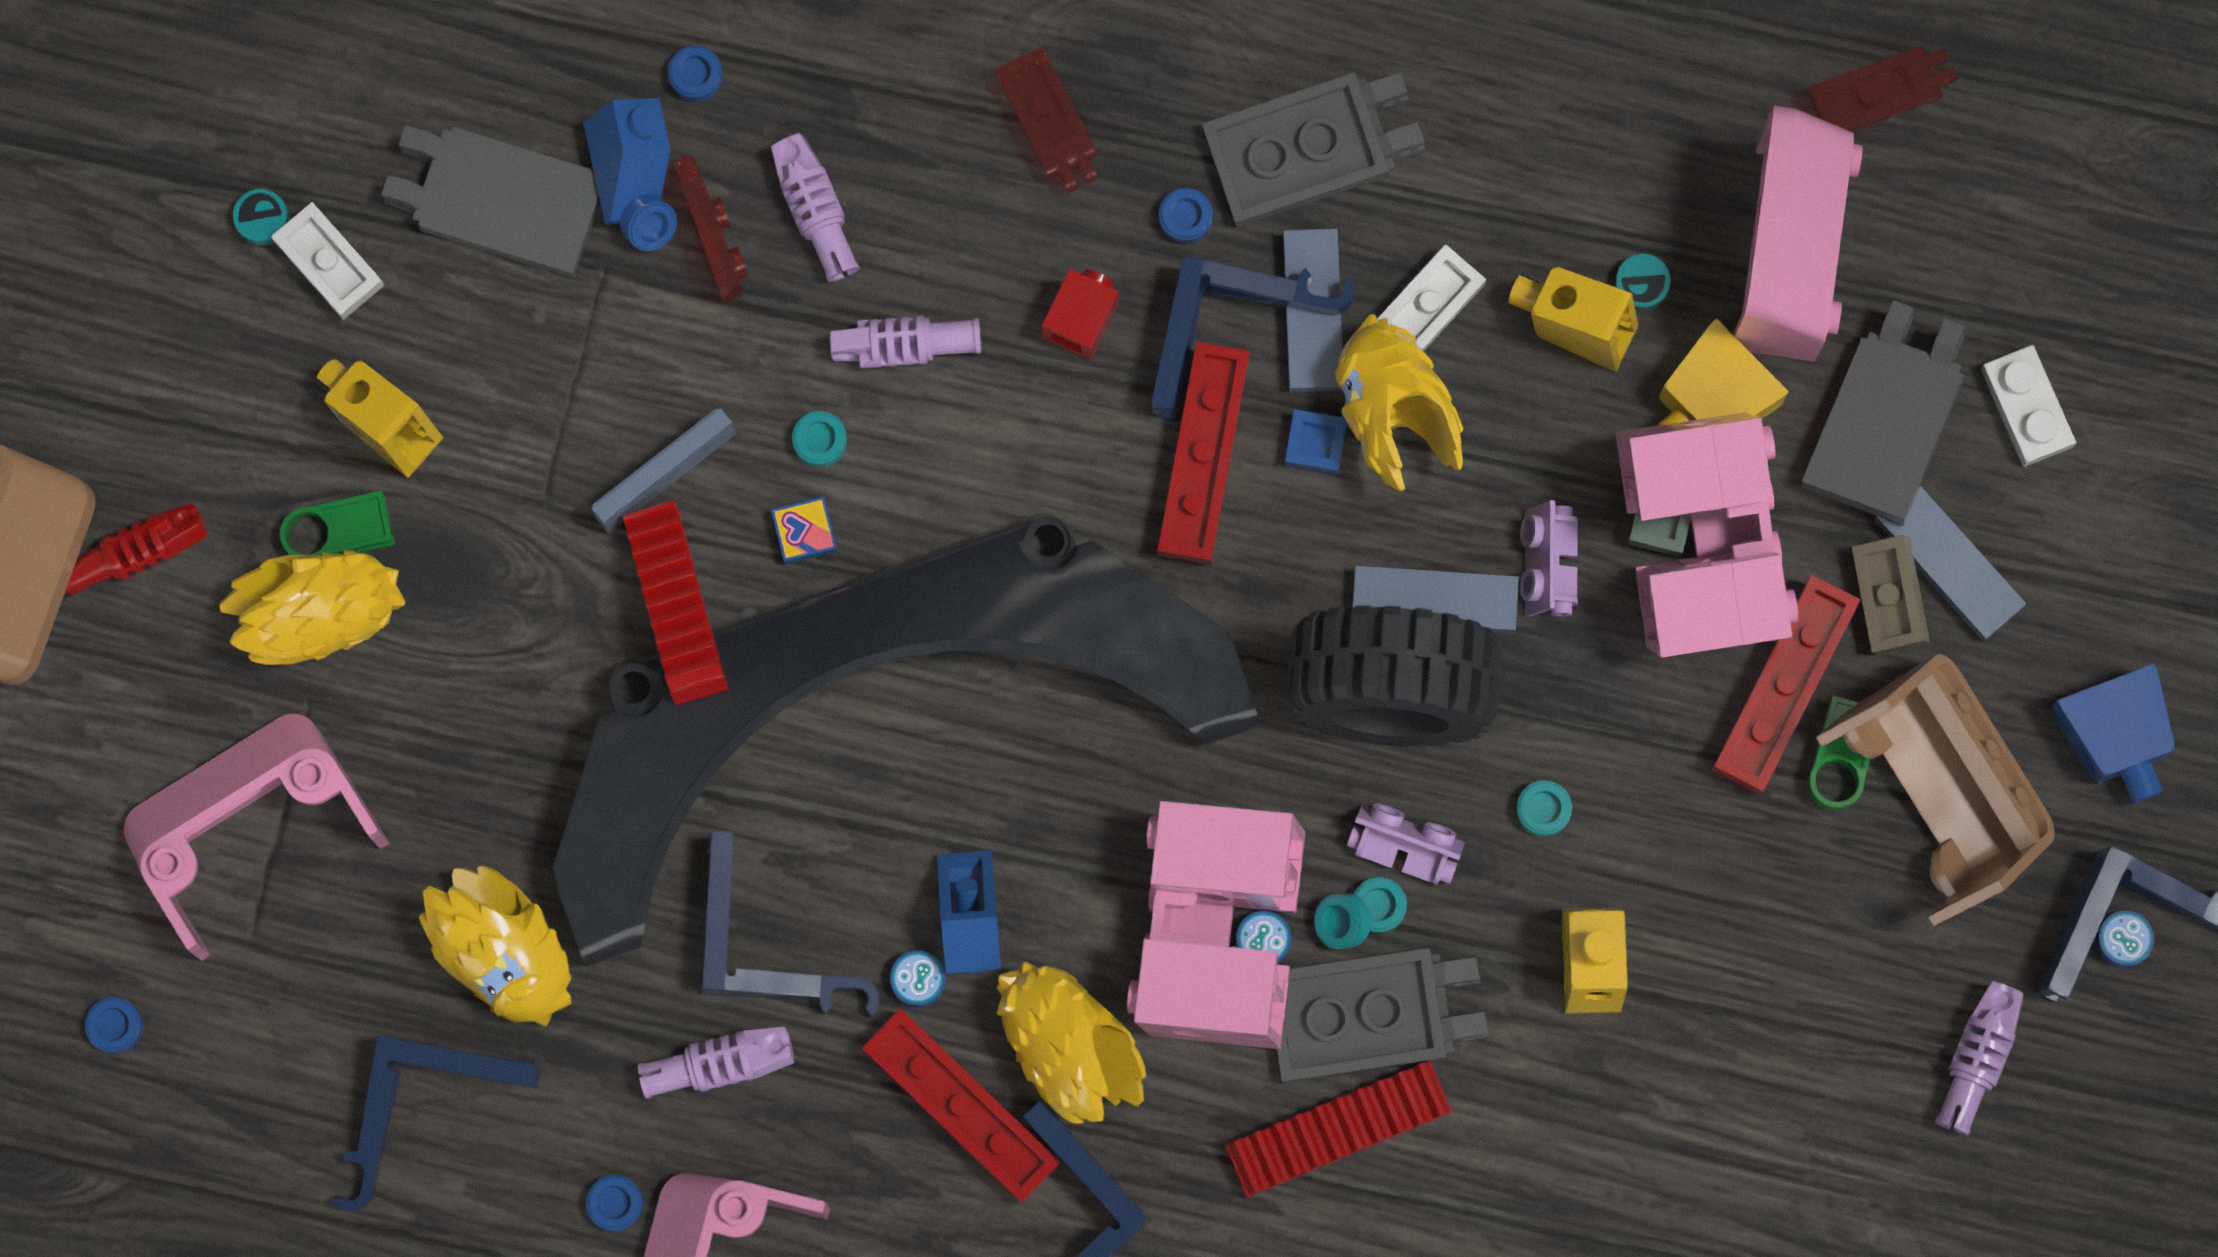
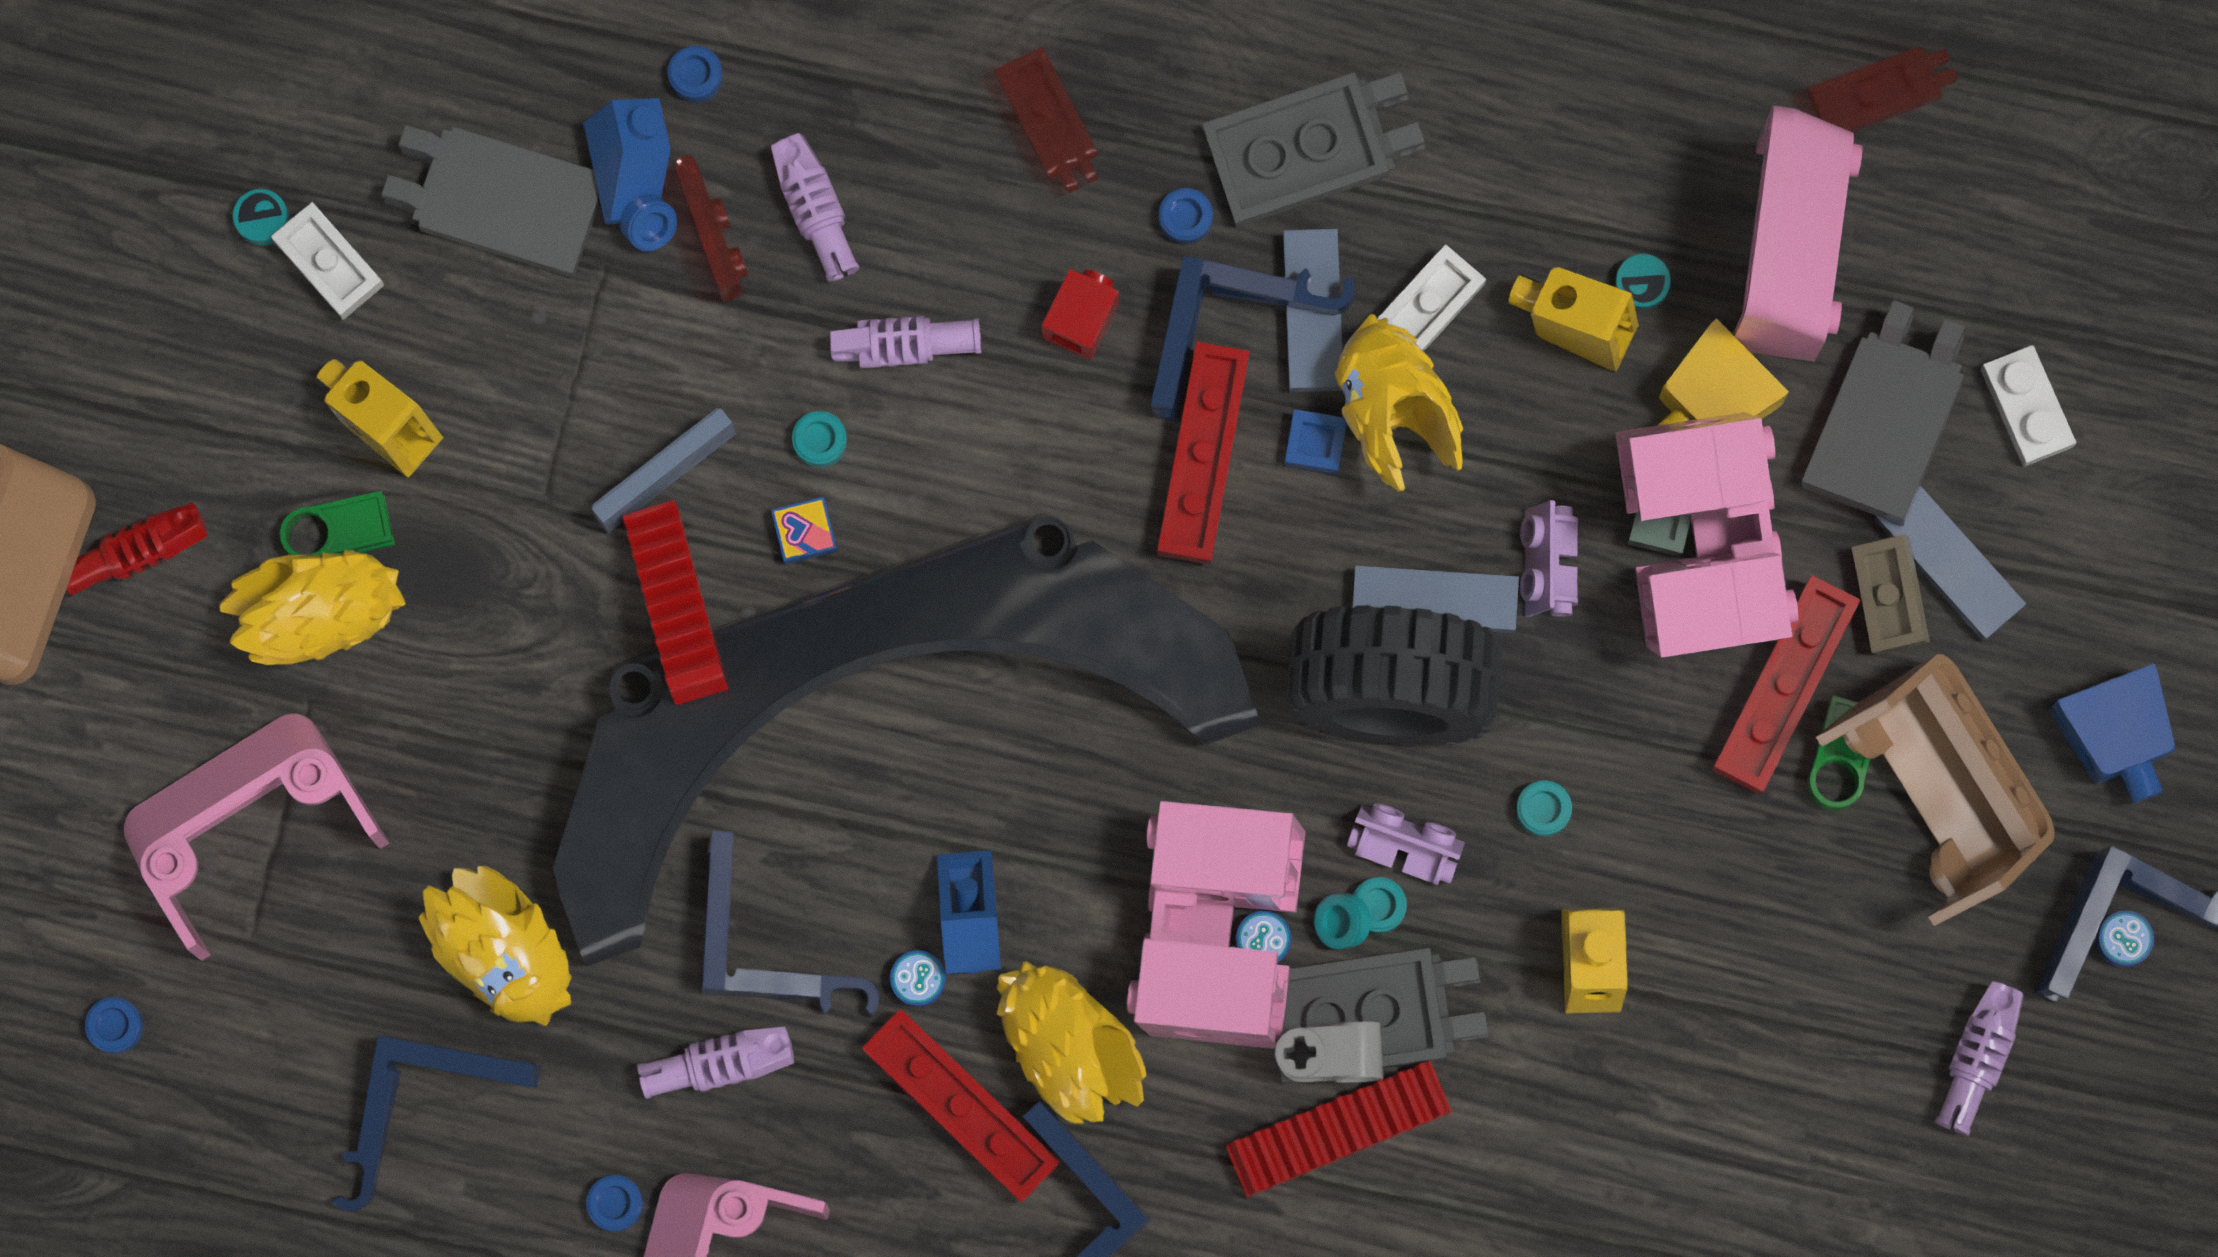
none -> light grey piece [1275,1022,1383,1083]

